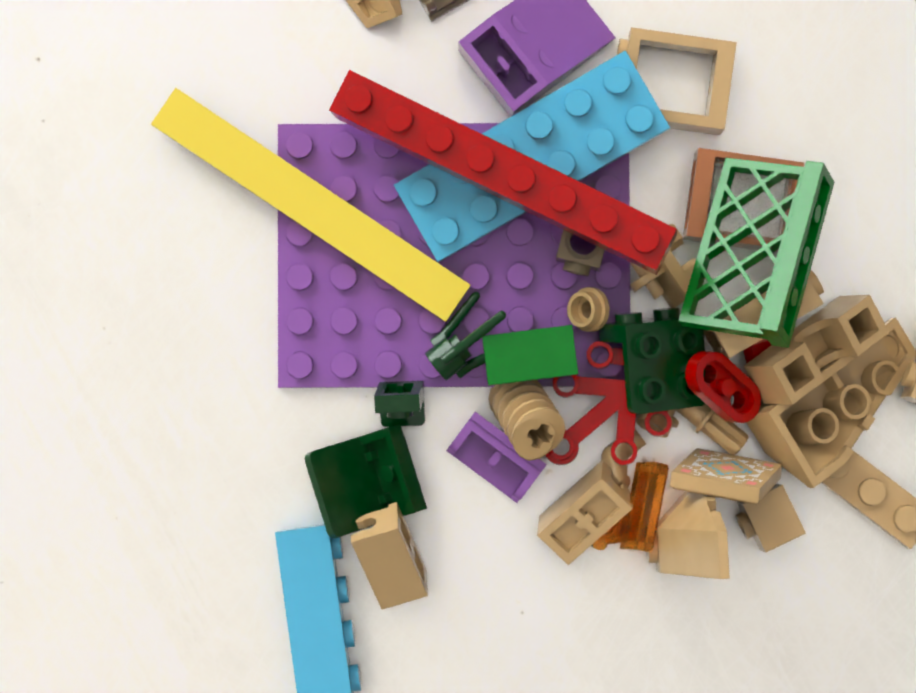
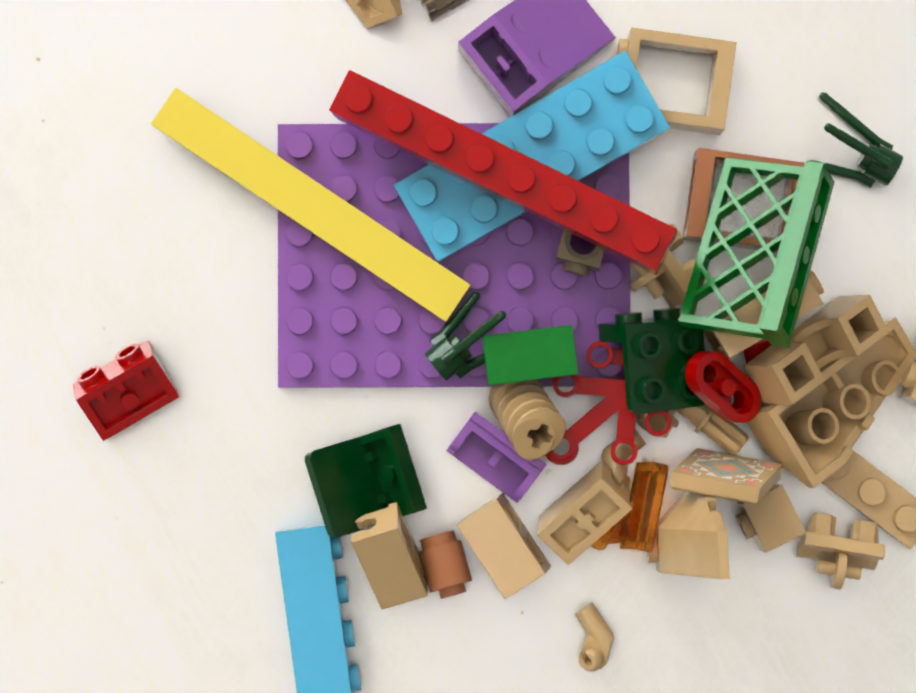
dark green bracket [374,381,425,427] -> none
tan plate [567,287,610,332] -> none
none -> red bracket [73,341,180,441]
none -> nougat brick [419,530,472,599]
none -> tan hinge [456,493,551,599]
none -> tan arm [574,602,614,672]
none -> tan hips [796,512,886,590]
none -> dark green plant [809,92,903,188]

